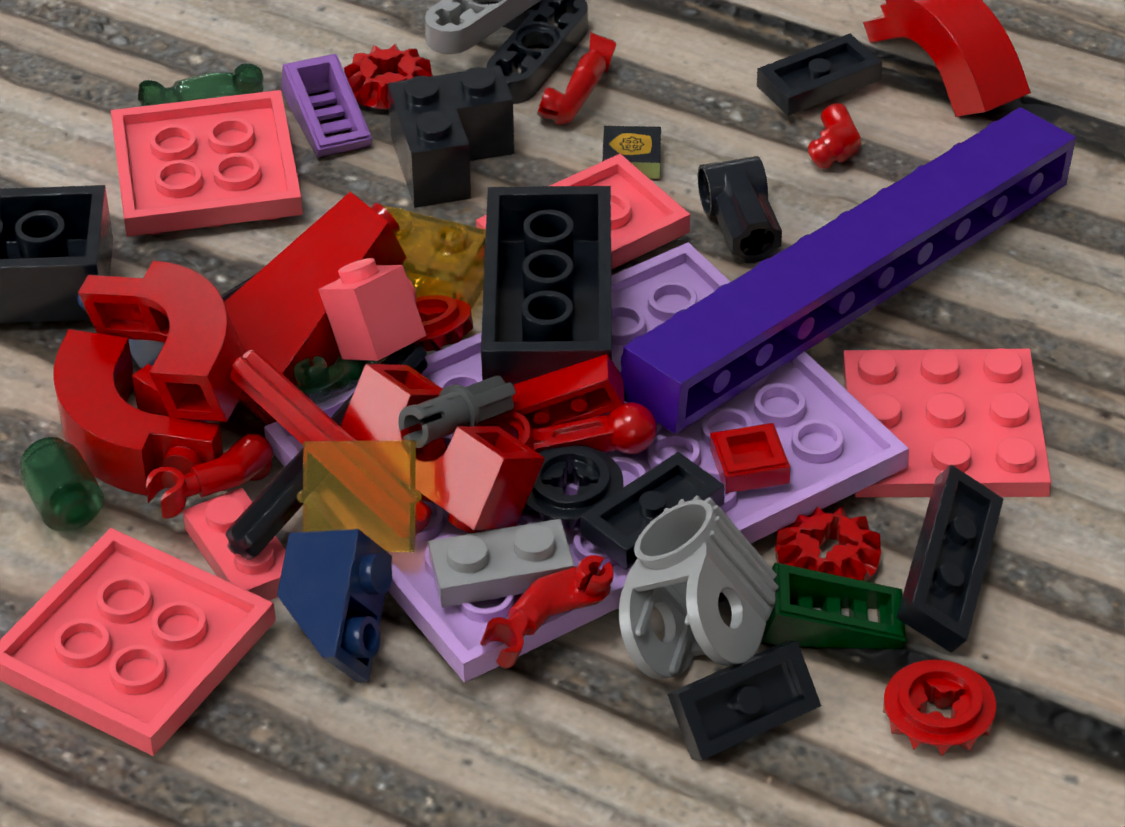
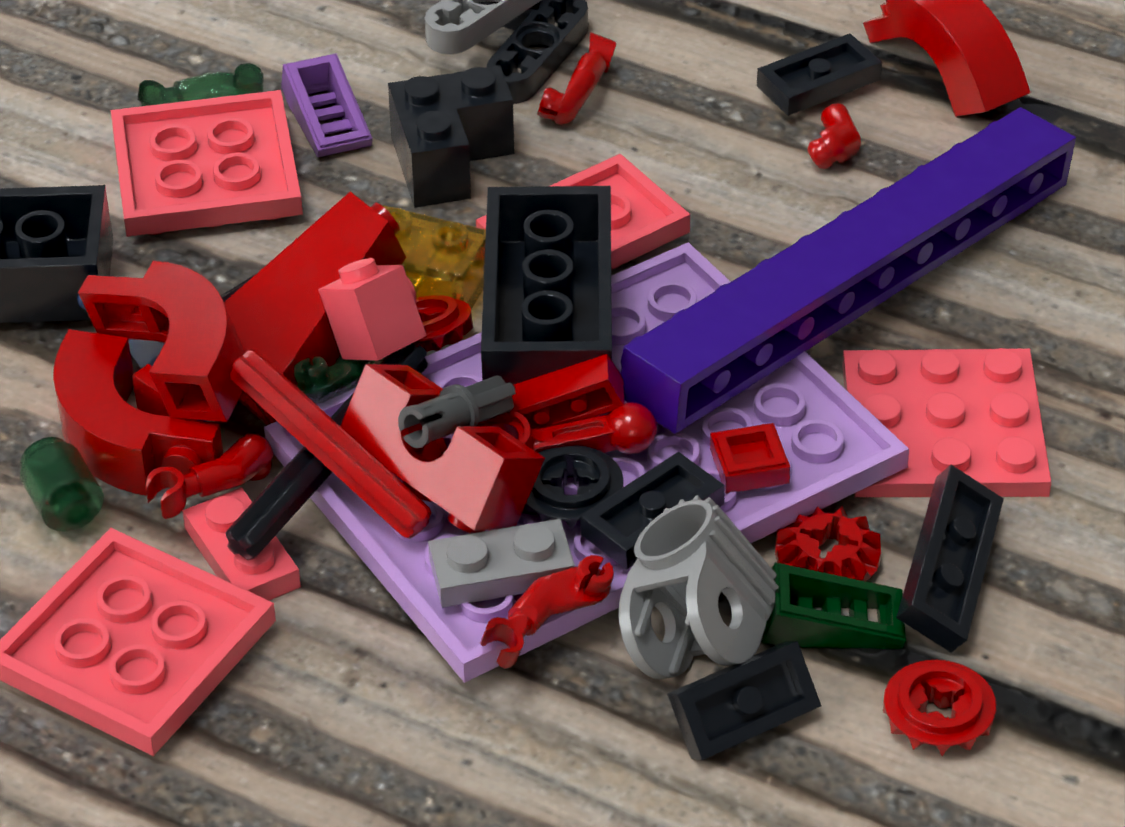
dark blue slope [277,529,392,683] -> none
clear yellow piece [297,440,422,552] -> none
red gear [344,44,433,109] -> none
tile [602,126,661,179] -> none
black piece [697,156,782,263] -> none

